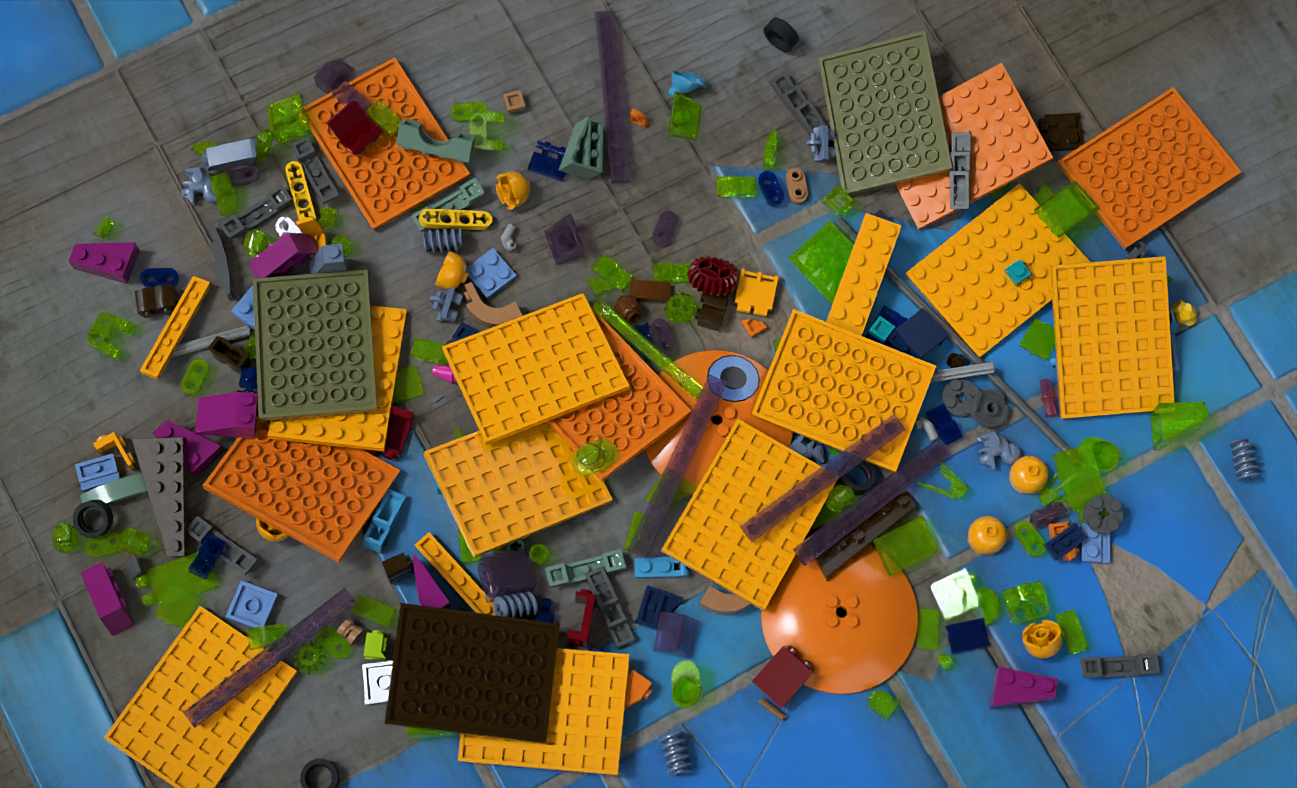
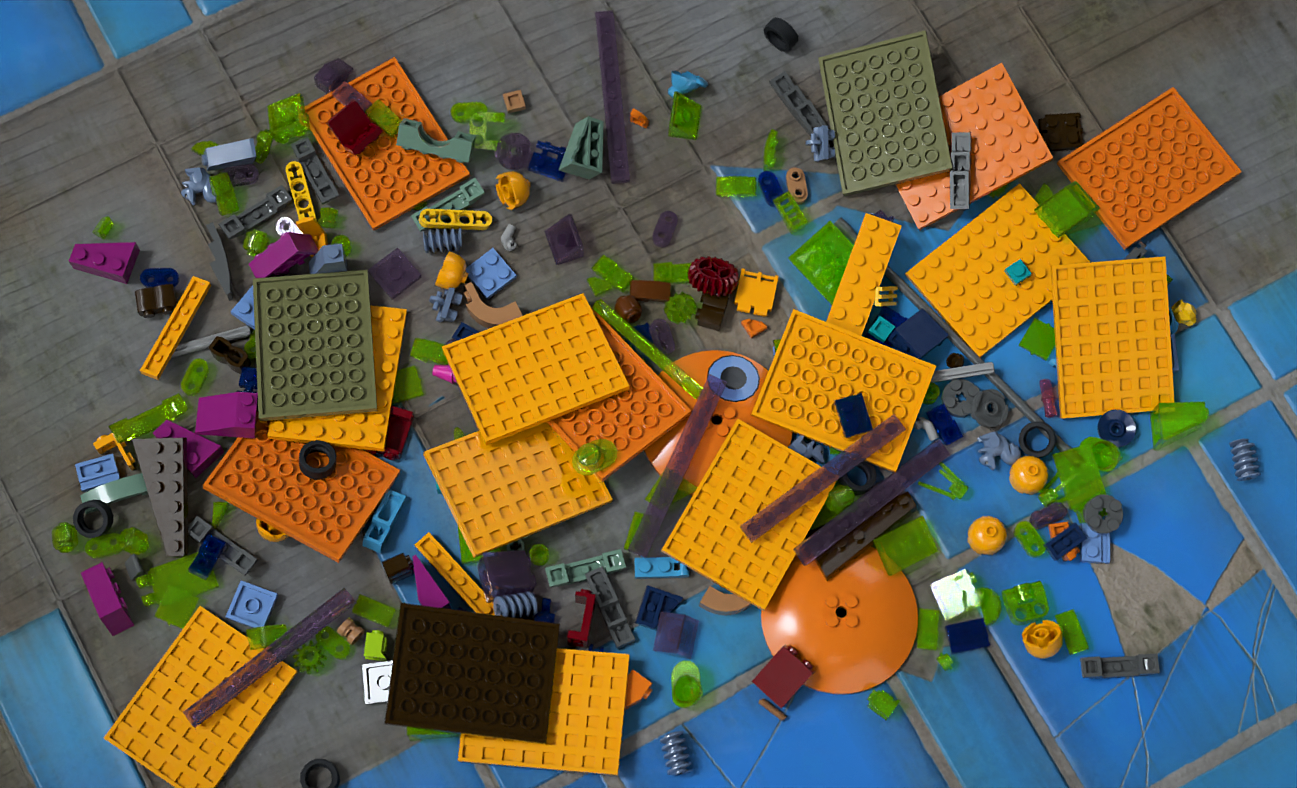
clear neon green piece [87,312,136,361] -> none
clear neon green window [821,184,853,217] -> none
magenta wedge [989,667,1058,709] -> none
none -> clear neon green slope [109,393,188,443]
none -> clear neon green piece [212,502,230,529]
none -> black tyre [299,440,336,480]
none -> clear purple plate [368,247,422,300]
none -> clear purple plate [495,133,532,170]
none -> clear neon green slope [773,191,808,234]
none -> clear blue plate [834,393,873,438]
none -> yellow tile [875,286,898,306]
none -> clear neon green wheel [922,382,940,405]
none -> black tyre [1019,421,1057,458]
none -> dark blue dish [1097,410,1136,448]

